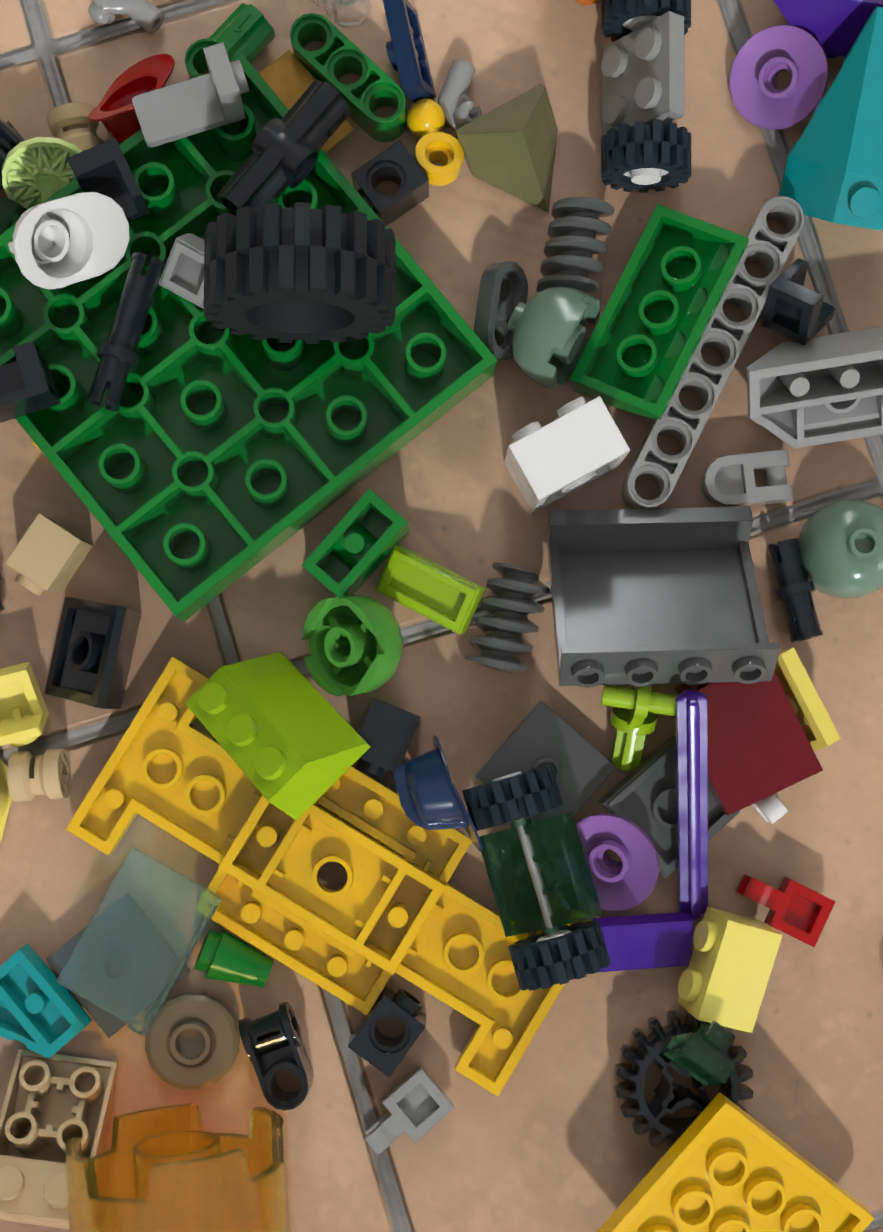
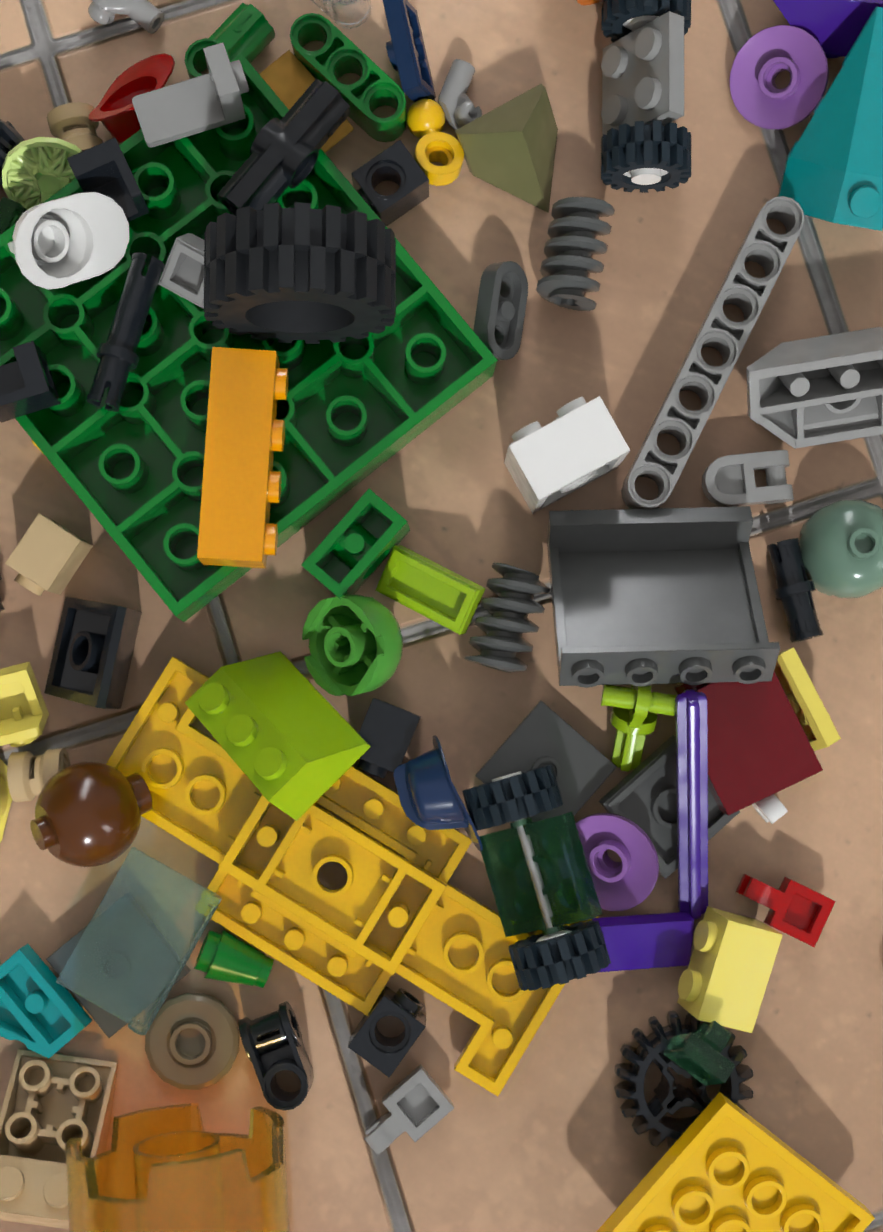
sand green cylinder [508,287,601,392] -> none
green slope [570,204,749,420] -> none
black panel [761,258,835,346] -> none
none -> reddish brown brick [30,762,152,867]
none -> light orange brick [197,347,288,569]

